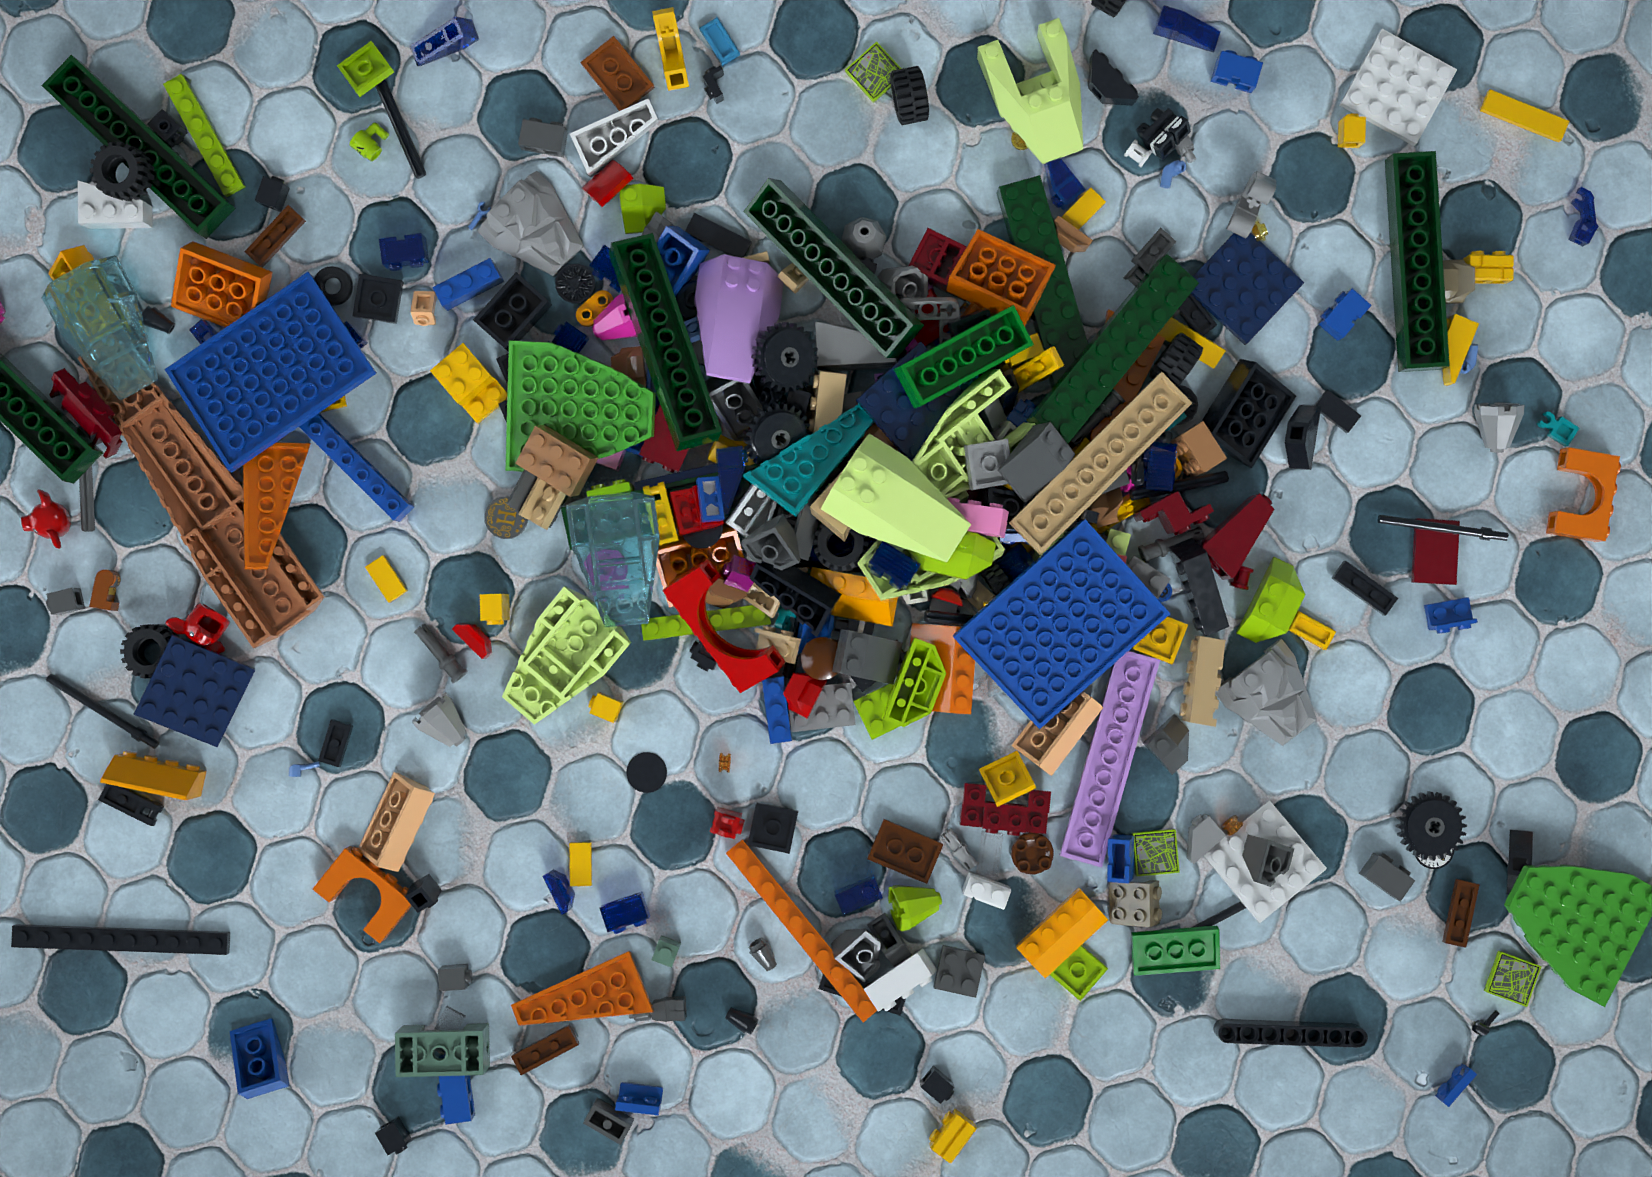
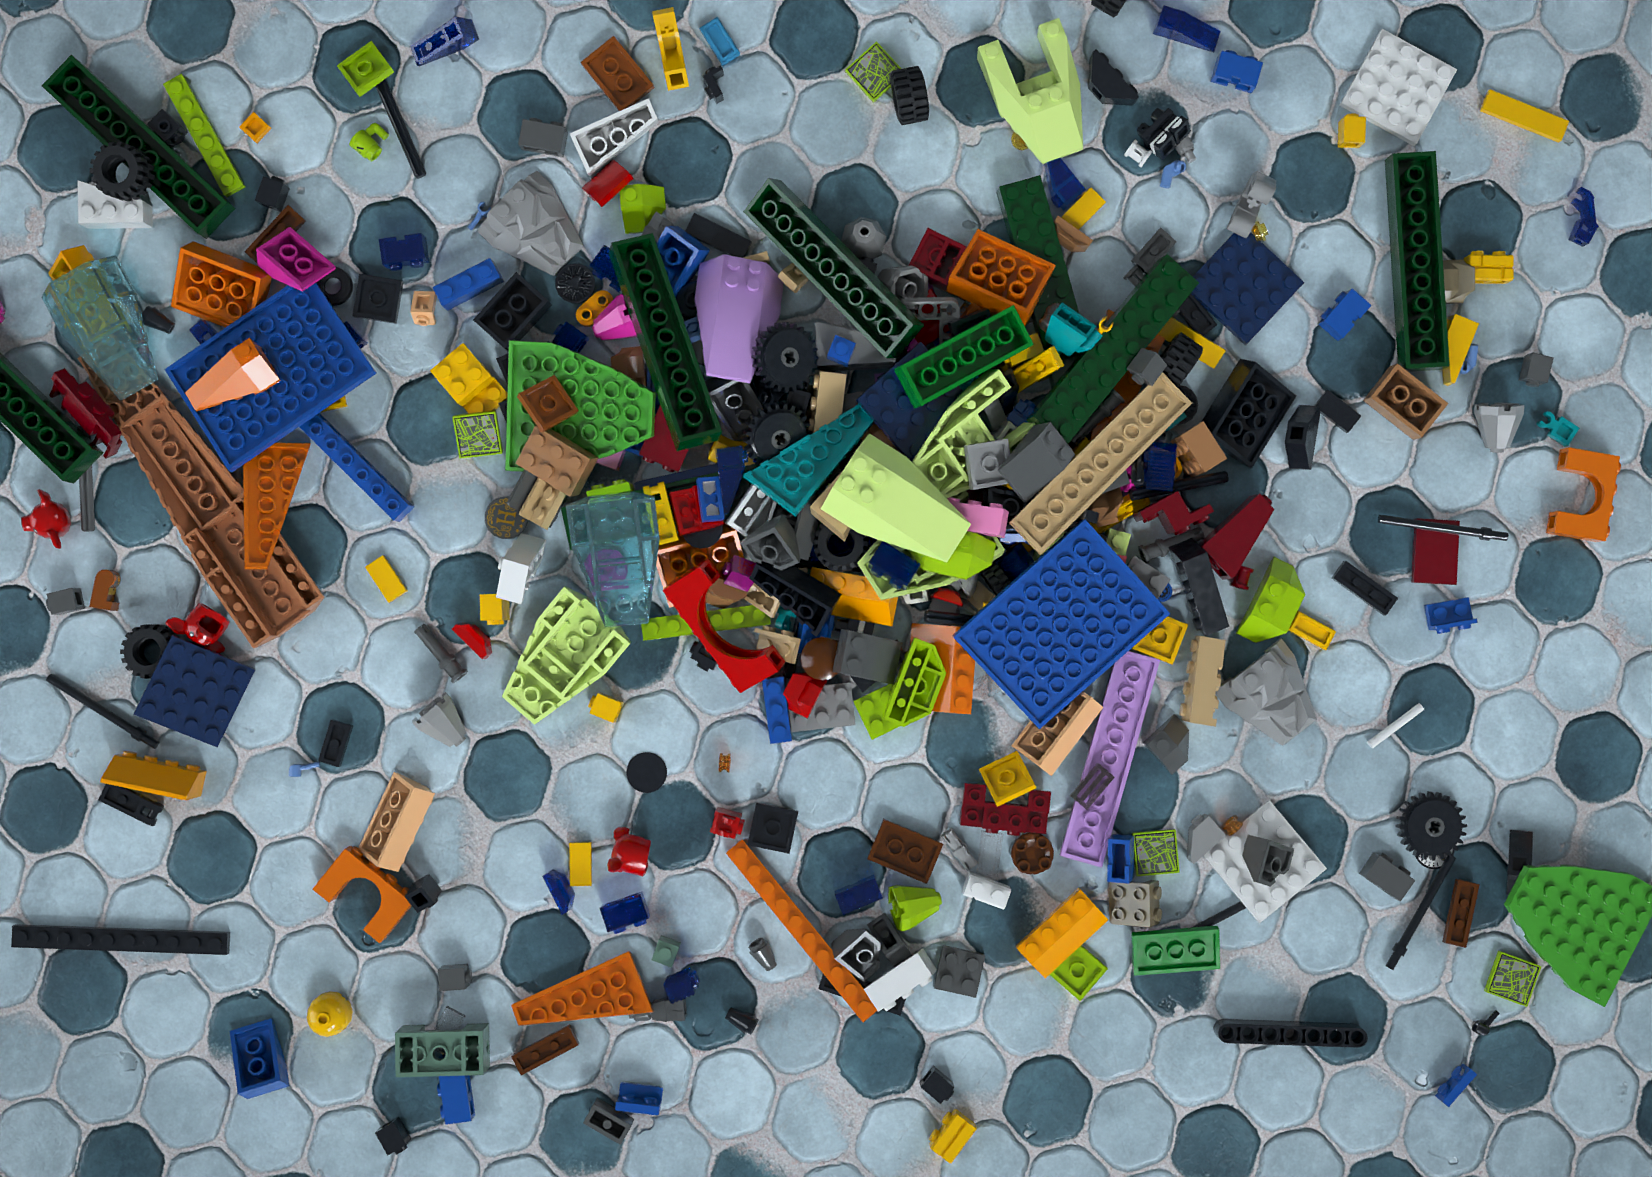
none -> orange wedge [185,338,281,411]
none -> light orange plate [239,112,272,144]
none -> dark pink slope [256,227,336,291]
none -> yellow cylinder [306,991,353,1037]
none -> tile [452,410,503,458]
none -> white wedge [496,533,546,604]
none -> dark orange plate [517,375,579,433]
none -> red piece [607,827,651,877]
none -> clear blue brick [663,967,700,1004]
none -> blue brick [827,335,856,367]
none -> teal torso [1039,302,1114,356]
none -> clear smoke tile [1070,763,1115,810]
none -> dark grey brick [1127,348,1167,386]
none -> medium nougat brick [1363,363,1449,440]
none -> white bar [1367,703,1424,748]
none -> black bar [1386,855,1456,970]
none -> dark grey brick [1519,352,1554,387]

